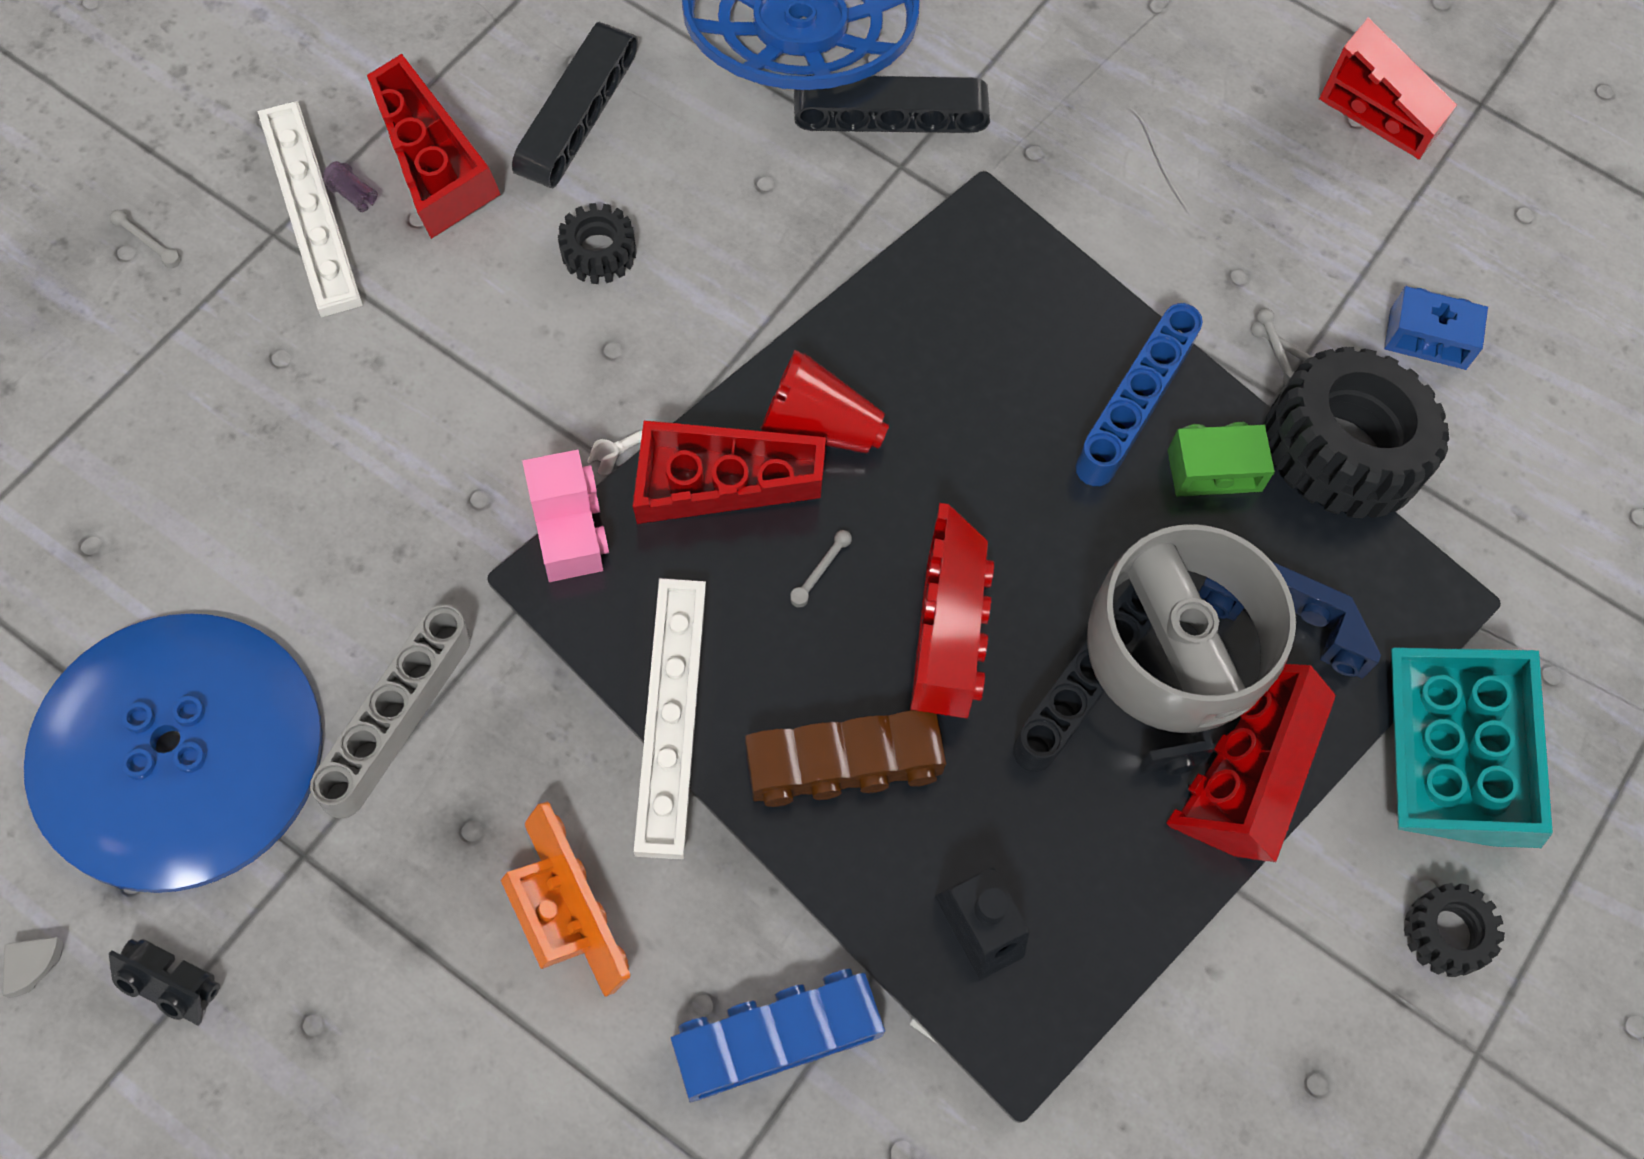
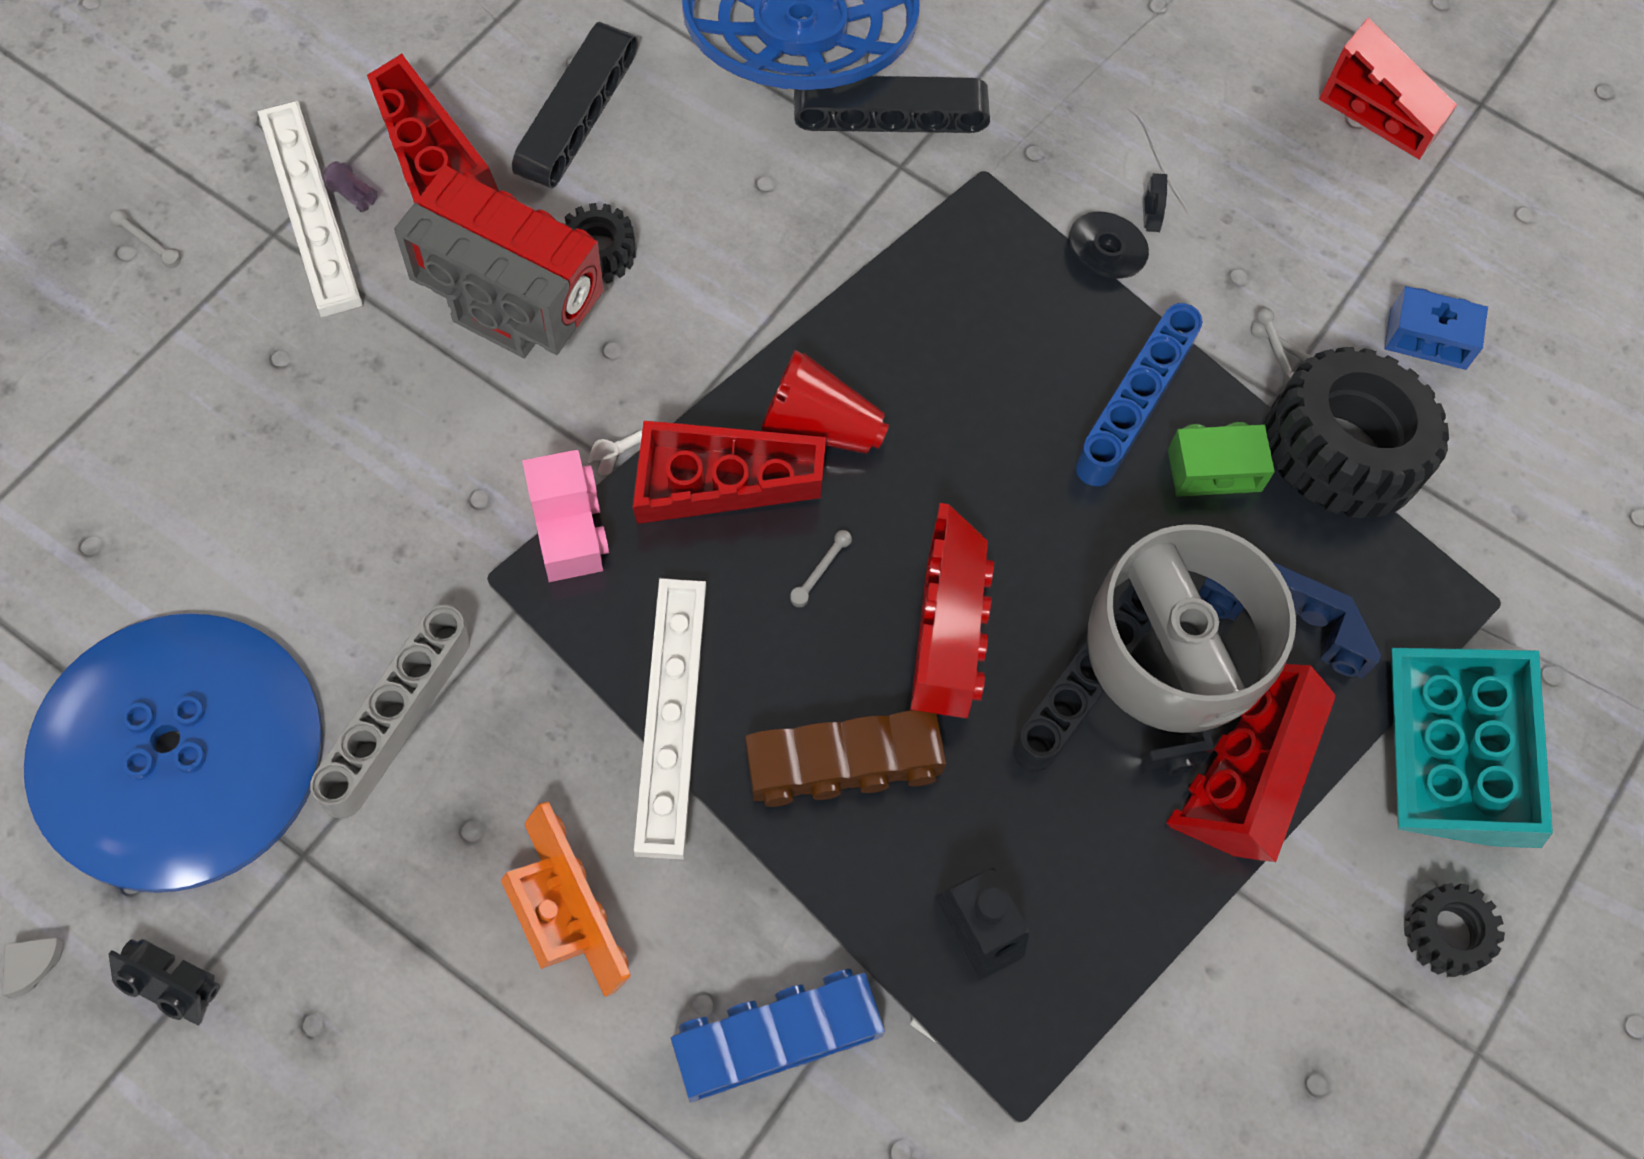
none -> piece [394,165,604,359]
none -> black dish [1068,212,1149,279]
none -> black tile [1142,173,1167,232]

